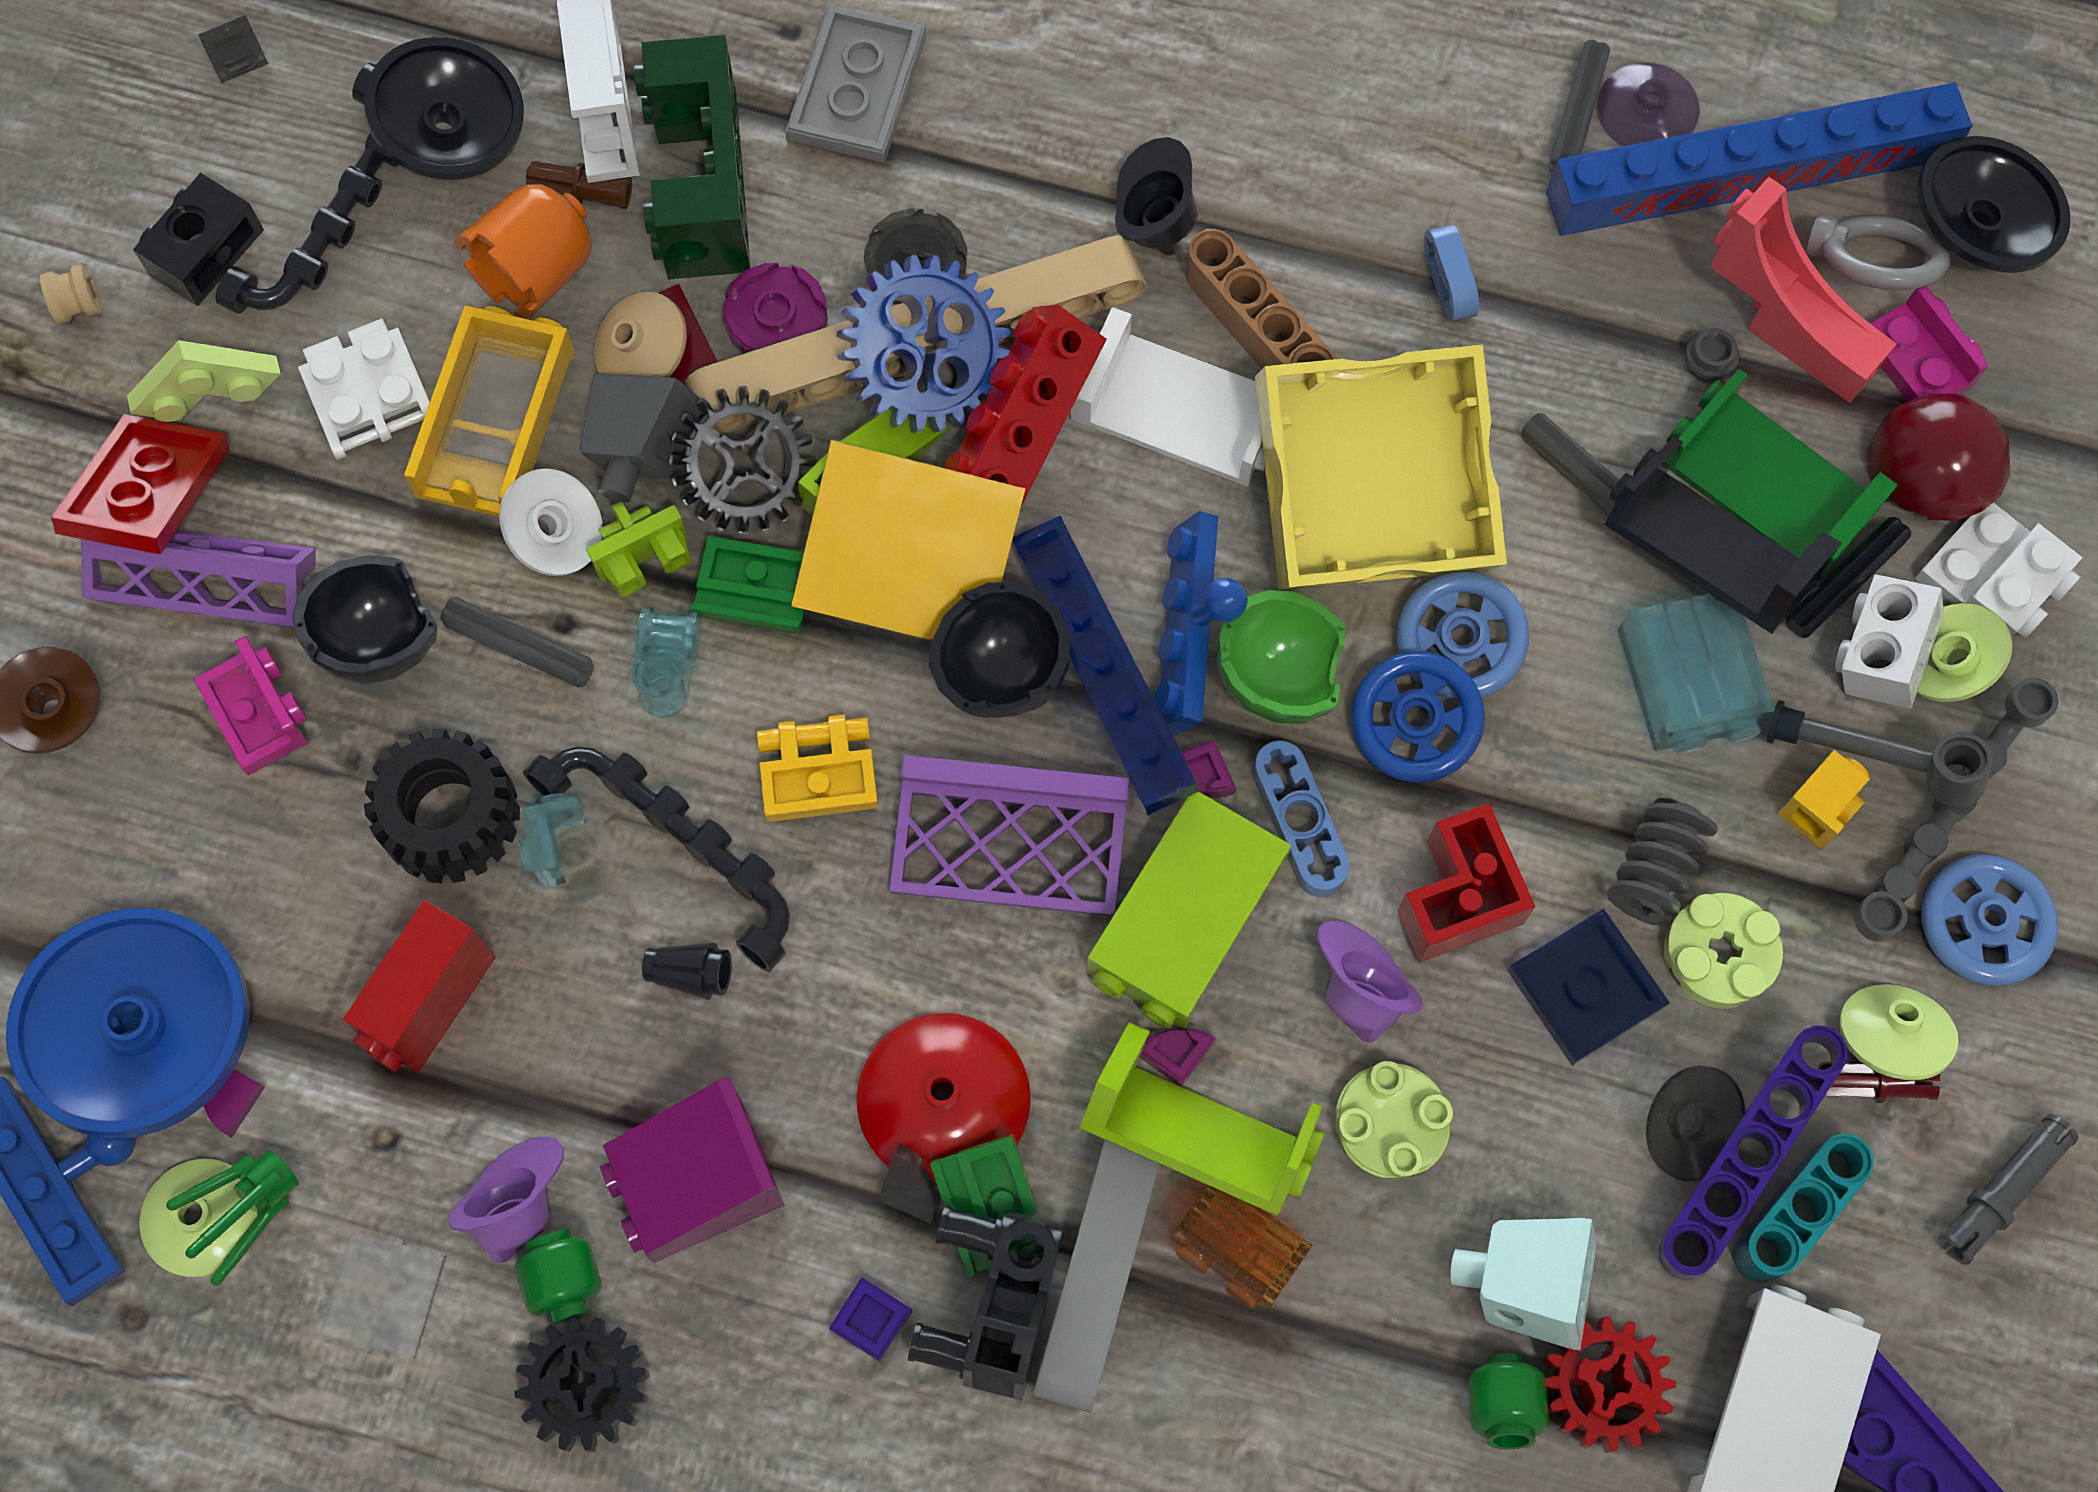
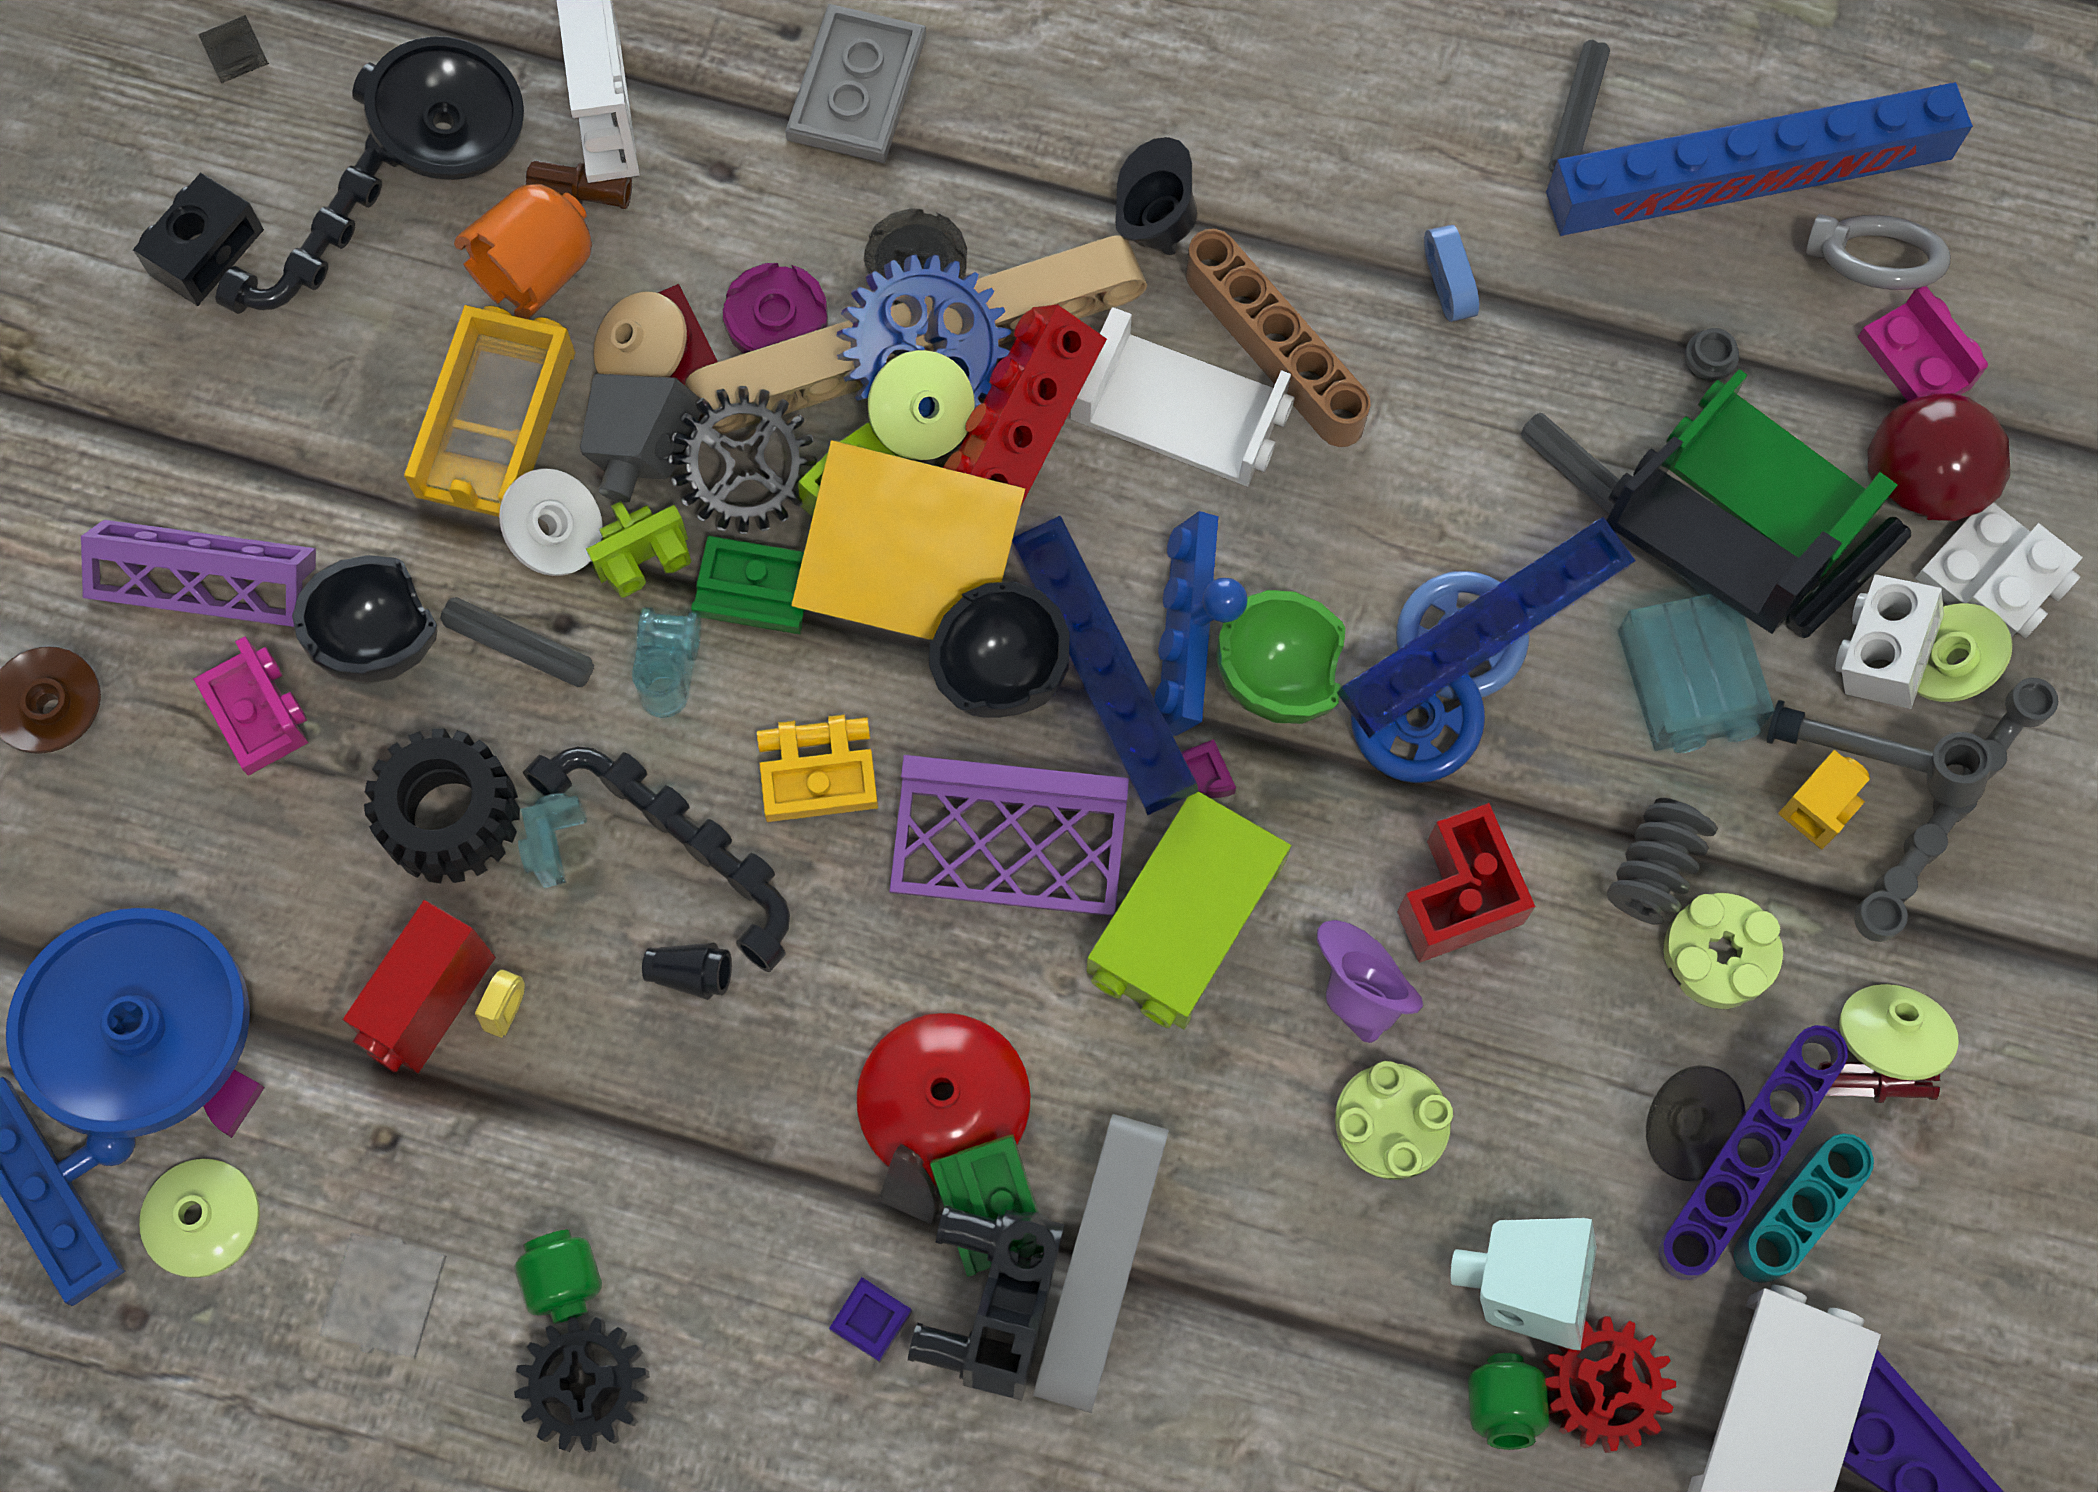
tan wheel [40,263,102,325] -> none
red plate [51,414,229,555] -> none
yellowish green plate [127,340,281,422] -> none
green plant [166,1150,299,1286] -> none
white plate [298,318,430,460] -> none
medium lavender piece [447,1136,564,1263] -> none
magenta slope [600,1076,785,1263] -> none
dark green plate [634,35,751,280] -> none
lime panel [1079,1022,1325,1216] -> none
magenta tile [1140,1028,1216,1087] -> none
clear orange brick [1171,1185,1313,1310] -> none
medium blue beam [1253,741,1350,897] -> none
light yellow tile [1255,345,1507,591] -> none
clear blue tile [1507,908,1670,1066] -> none
clear purple dish [1597,63,1700,146] -> none
coral arch [1710,177,1897,404] -> none
black dish [1917,136,2071,273] -> none
medium blue plate [1921,854,2058,986] -> none
dark grey pin [1938,1114,2079,1265] -> none
none -> light yellow tile [475,970,525,1038]
none -> yellowish green dish [868,350,975,460]
none -> clear blue plate [1337,517,1636,739]

